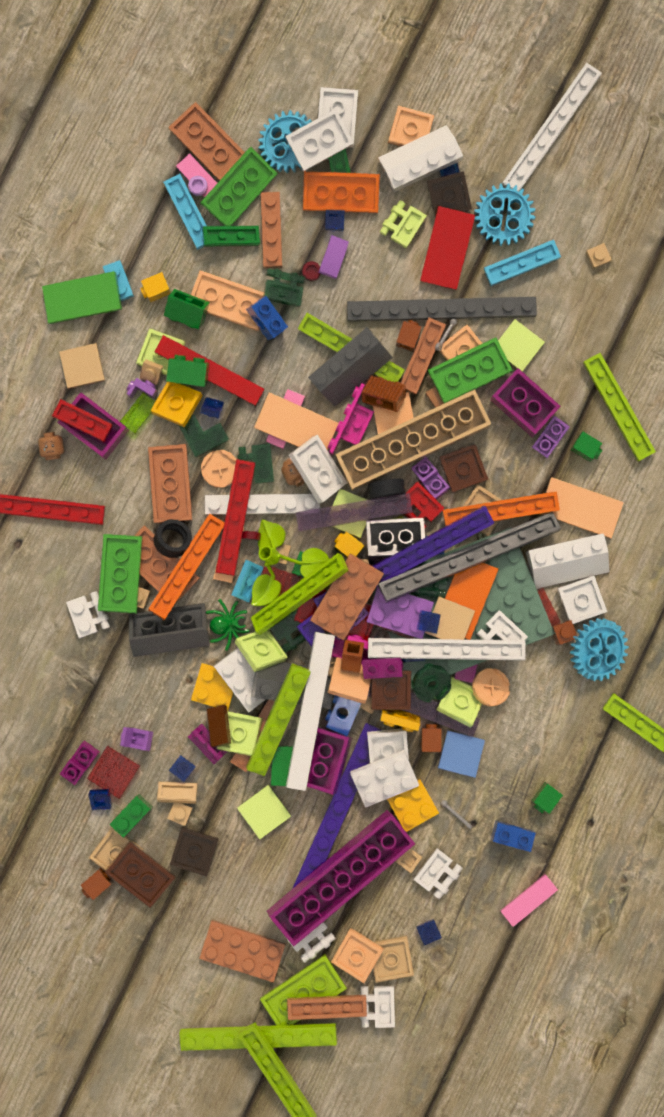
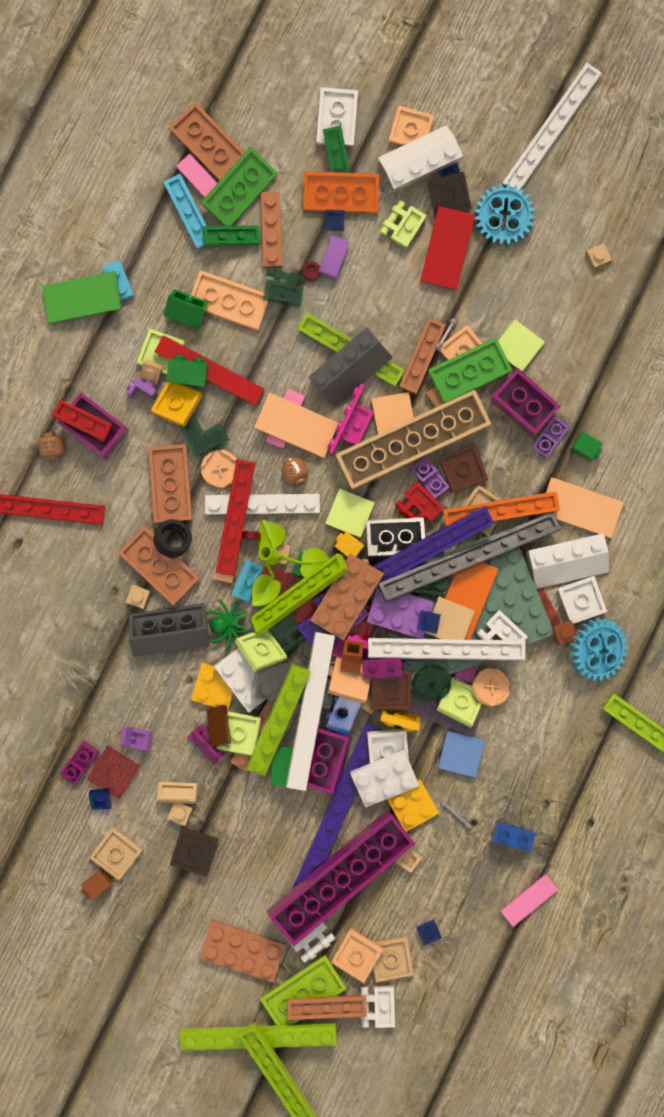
tan tile [59,343,105,389] -> none
white plate [66,591,110,638] -> none
bright green tile [98,534,143,614] -> none
reddish brown plate [105,841,175,908] -> none
green brick [109,794,153,838] -> none
clear neon green tile [120,392,156,434] -> none
yellow brick [140,272,171,302] -> none
orange plate [148,513,224,620] -> none
clear blue plate [169,755,196,782] -> none
lavender tile [188,176,208,196] -> none
clear blue plate [200,397,225,419] -> none
clear green plate [237,444,274,484] -> none
yellowish green tile [237,784,291,839] -> none
blue brick [246,296,288,340] -> none
medium azure gear [258,110,312,173] -> none
white plate [285,109,354,172] -> none
white plate [288,434,347,504] -> none
plate [296,493,413,532] -> none
dark grey plate [347,297,537,322] -> none
dark orange brick [361,375,406,412] -> none
black tyre [368,478,406,501] -> none
dark orange brick [396,320,422,352] -> none
white plate [413,848,463,899] -> none
dark orange brick [421,724,441,752] -> none
medium azure plate [483,240,561,286] -> none
green brick [531,782,563,814] -> none
lime plate [583,353,656,462] -> none

